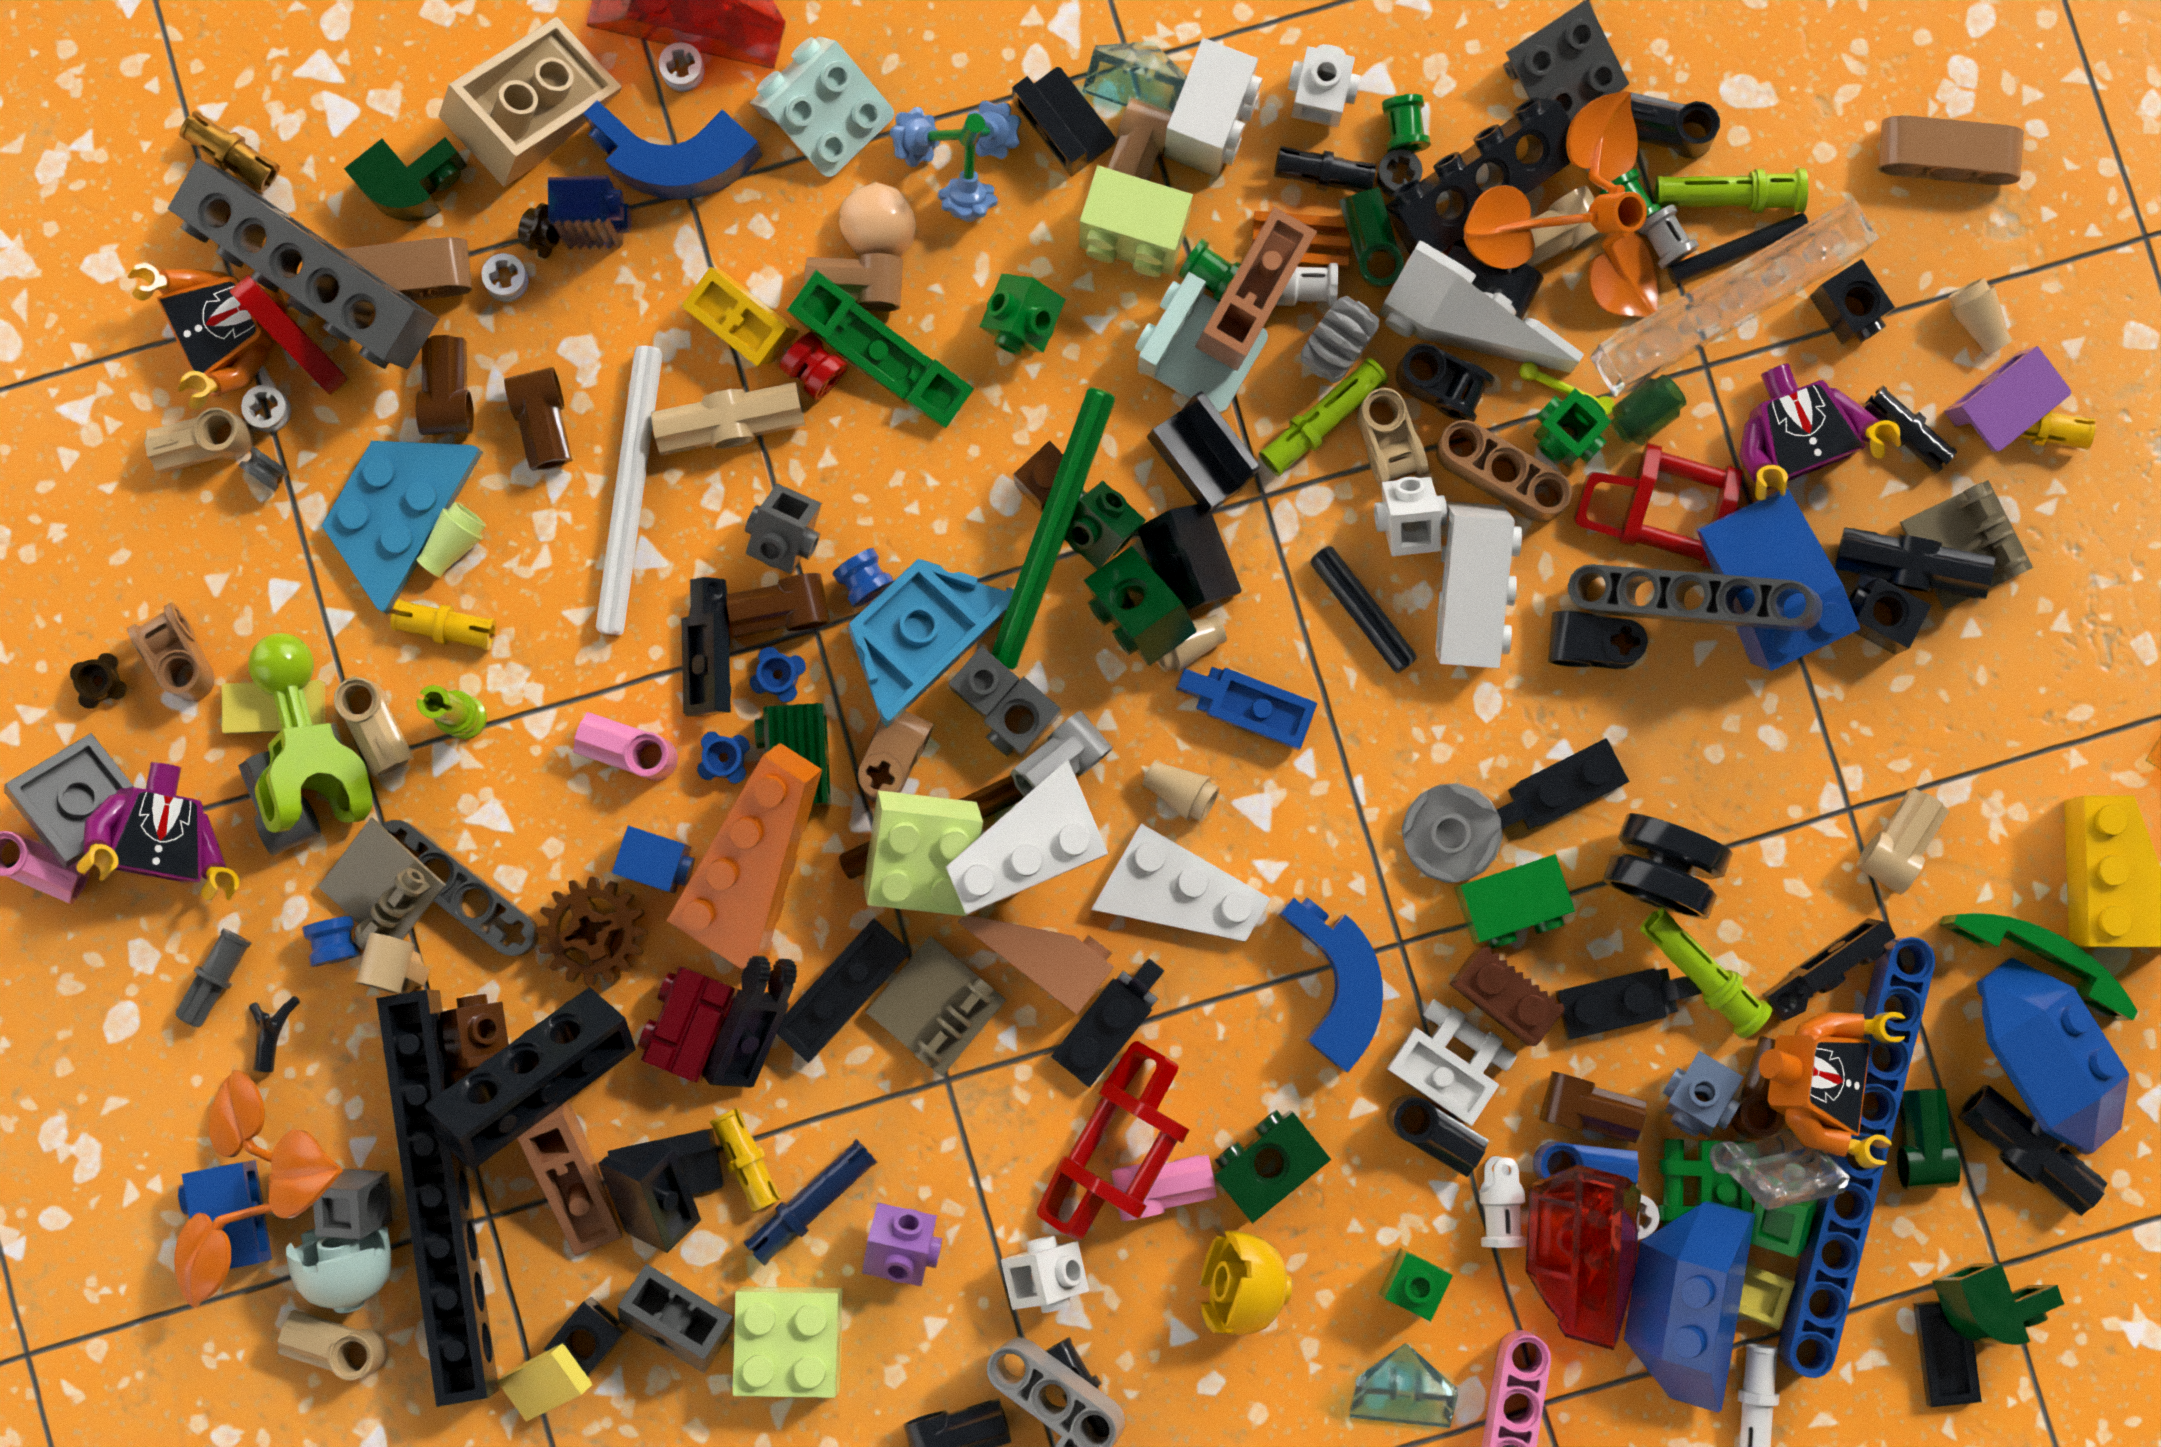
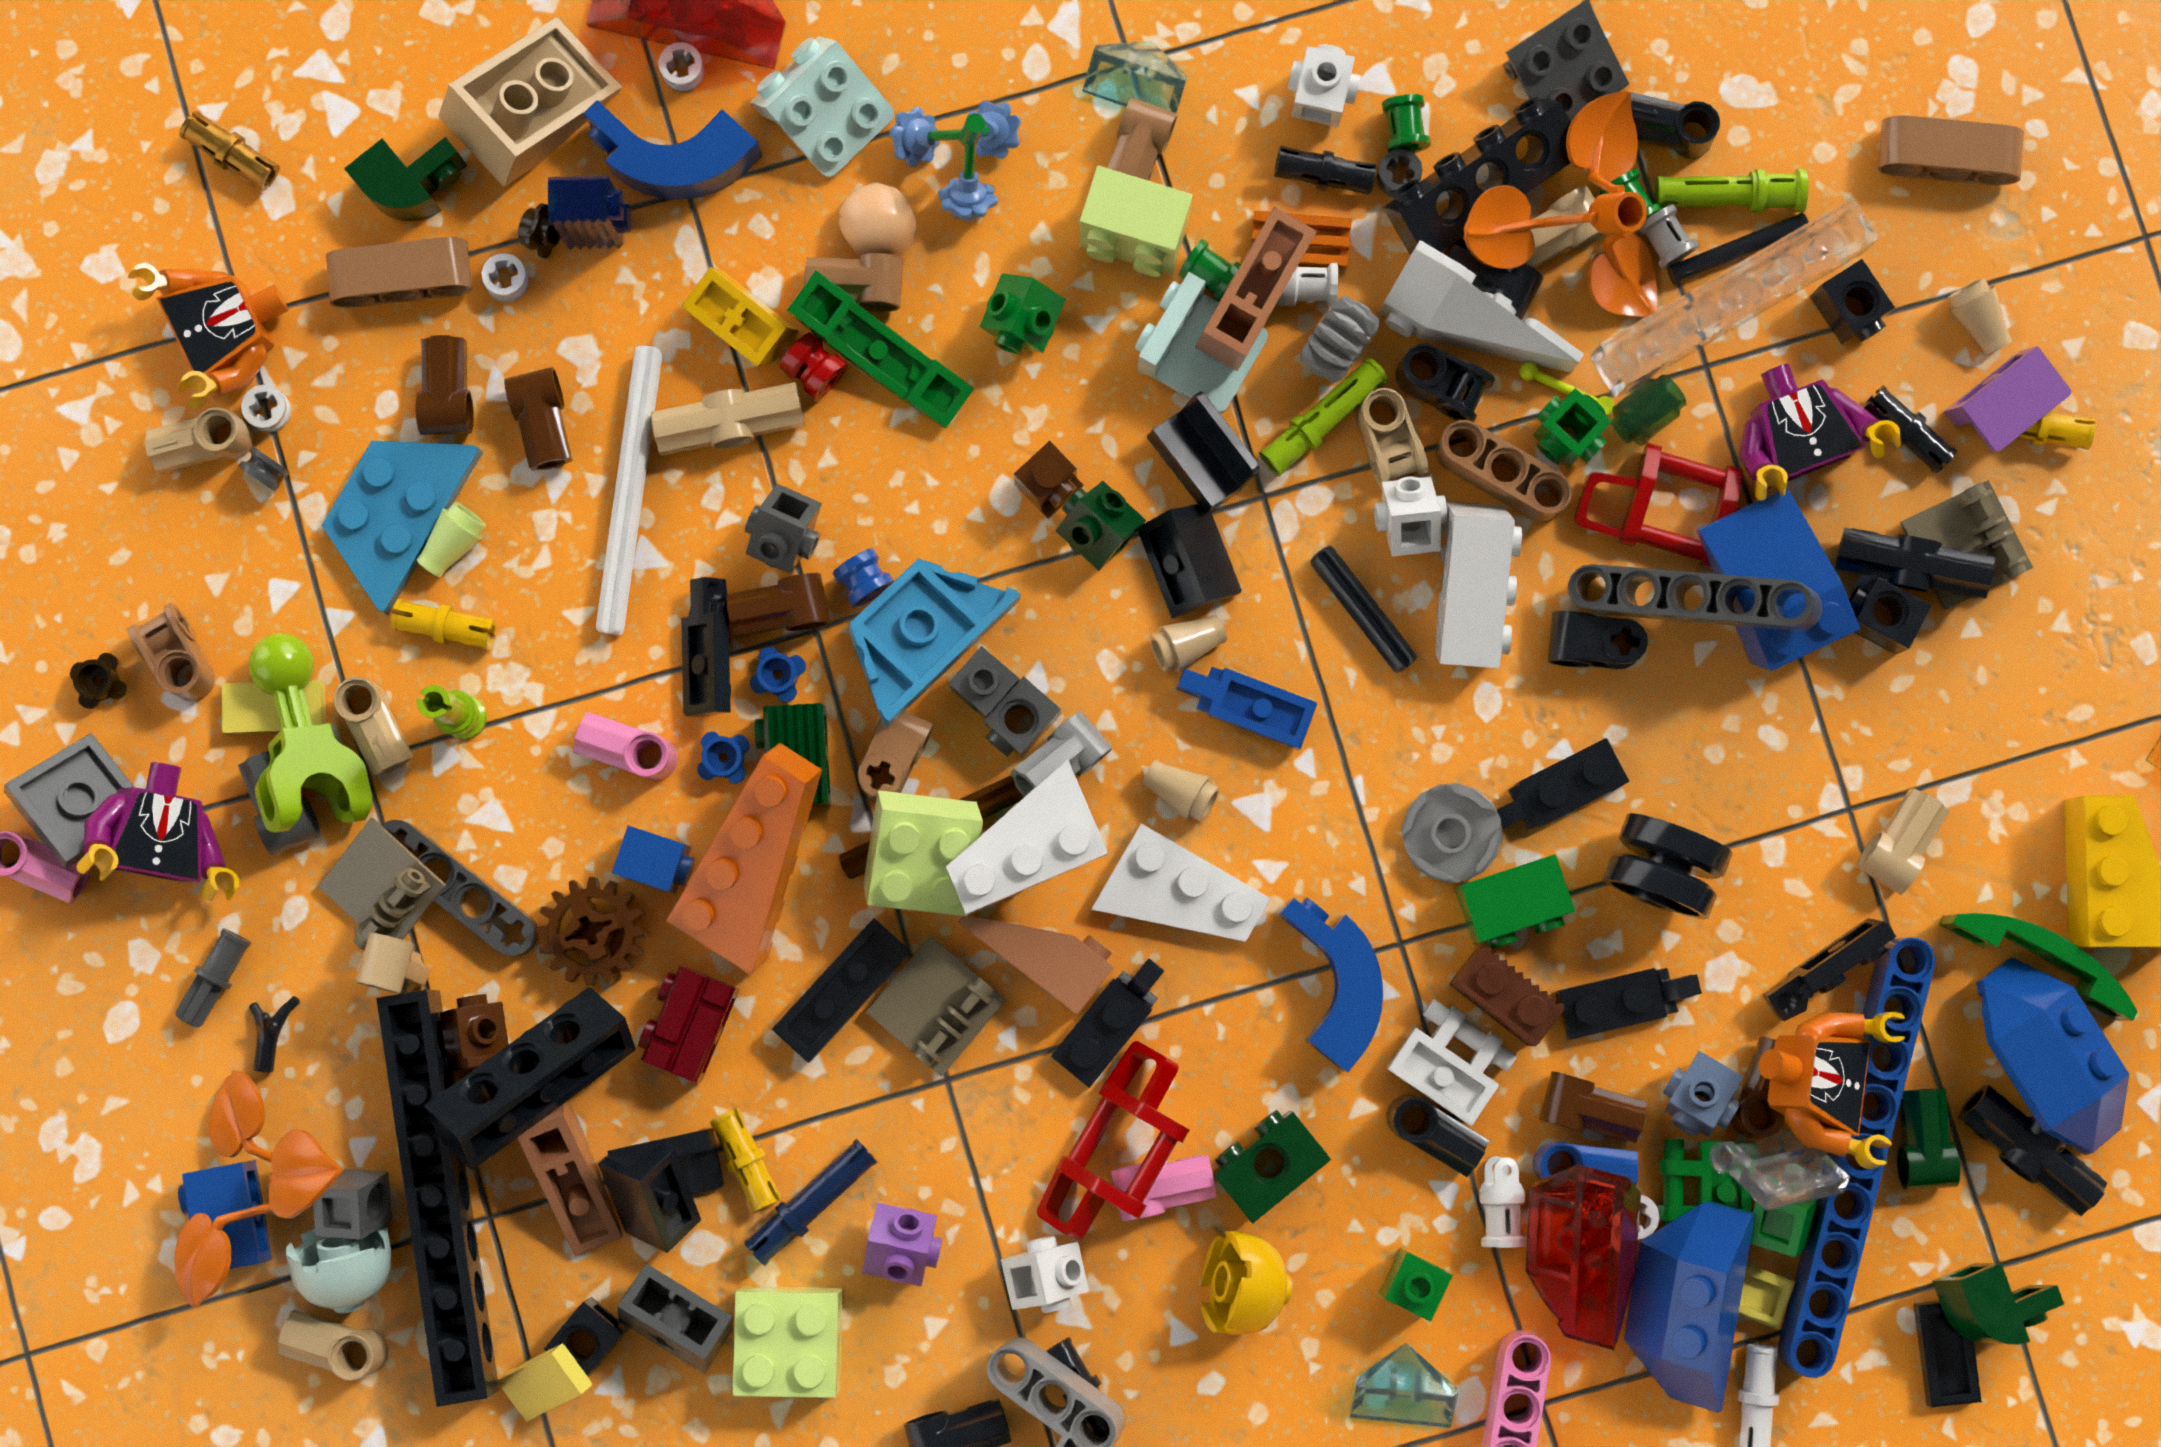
dark grey brick [167,158,439,369] -> none
red beam [230,274,349,396] -> none
blue wheel [302,916,361,967] -> none
black hinge [702,956,798,1088] -> none
green axle [991,387,1115,669] -> none
black panel [1012,67,1116,177] -> none
dark green brick [1084,545,1197,666] -> none
white brick [1164,38,1263,177] -> none
dark green piece [1338,187,1404,288] -> none
lime pin [1640,908,1772,1039] -> none

